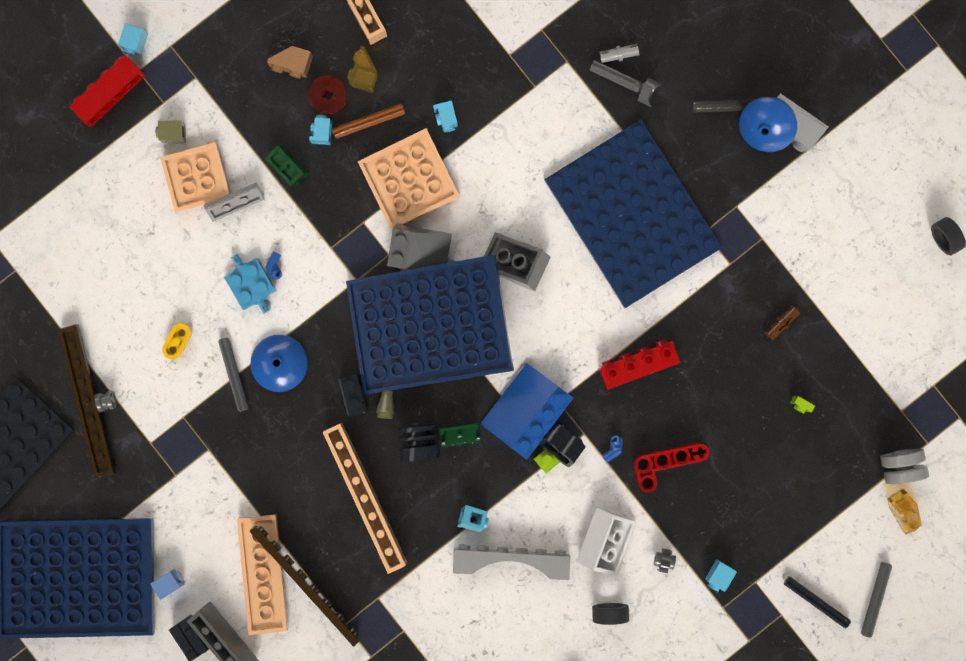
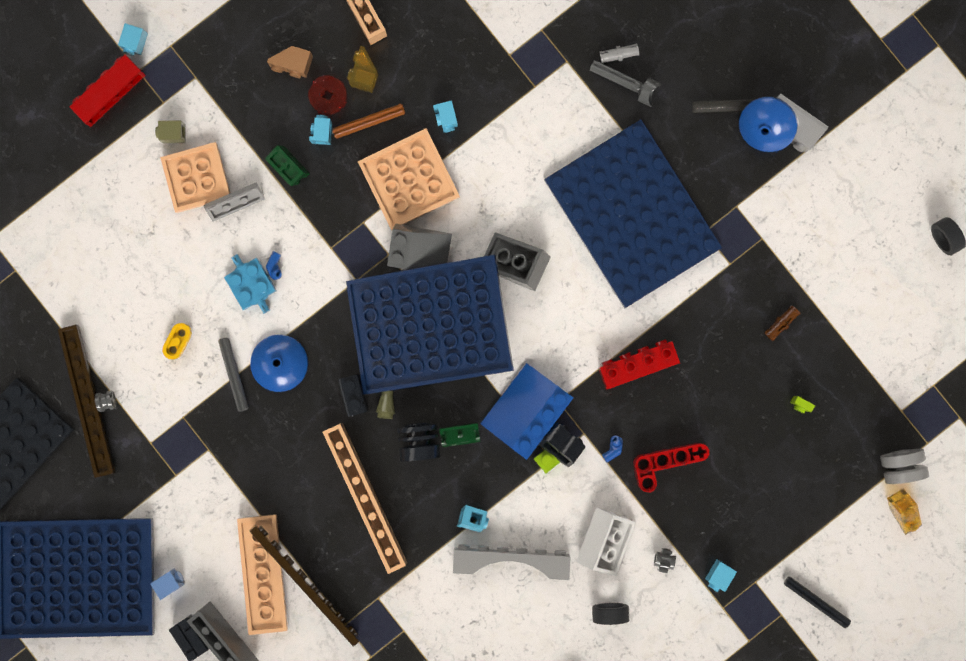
dark grey axle [861,562,892,638] -> none

